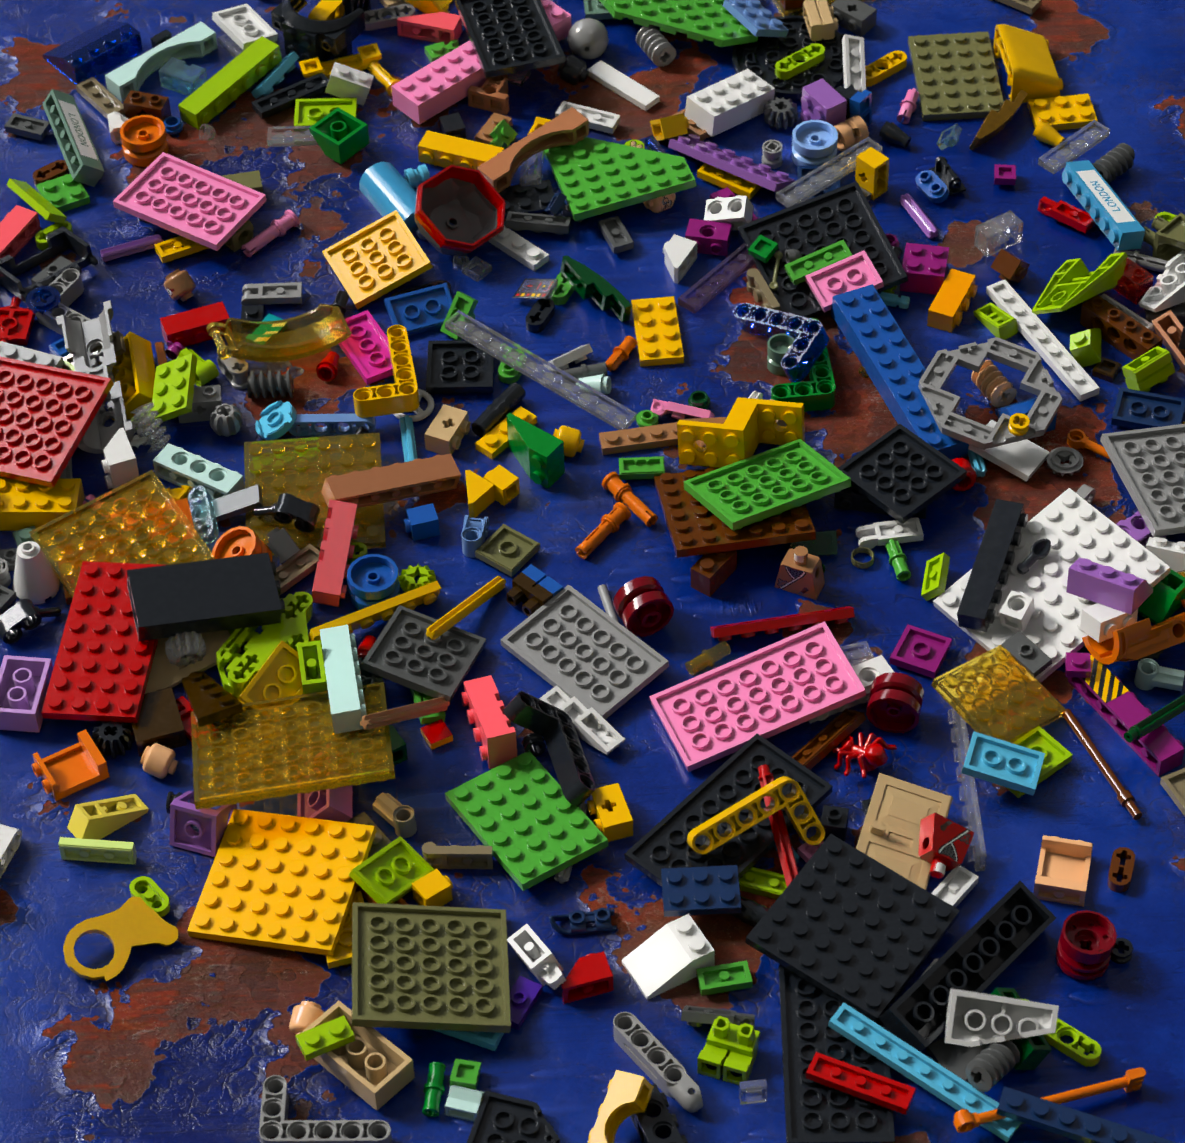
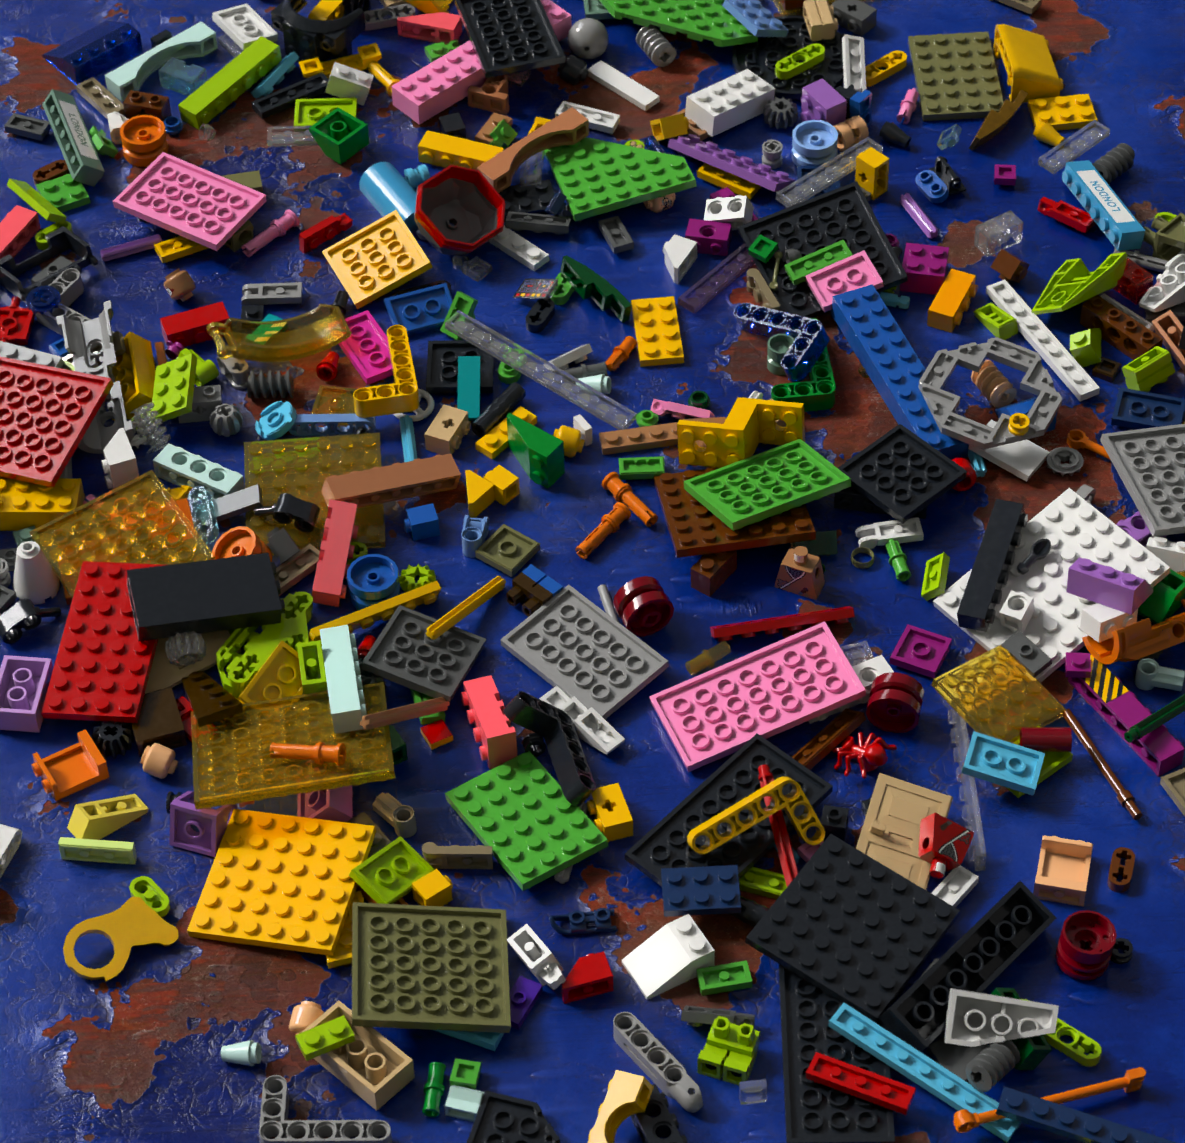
none -> bright green plate [89,125,118,158]
none -> light aqua cone [221,1040,262,1066]
none -> orange pin [270,742,346,766]
none -> red hinge [299,213,353,254]
none -> clear yellow tile [311,385,357,426]
none -> teal tile [457,356,481,421]
none -> white tile [573,414,593,447]
none -> dark red pin [1020,727,1072,752]

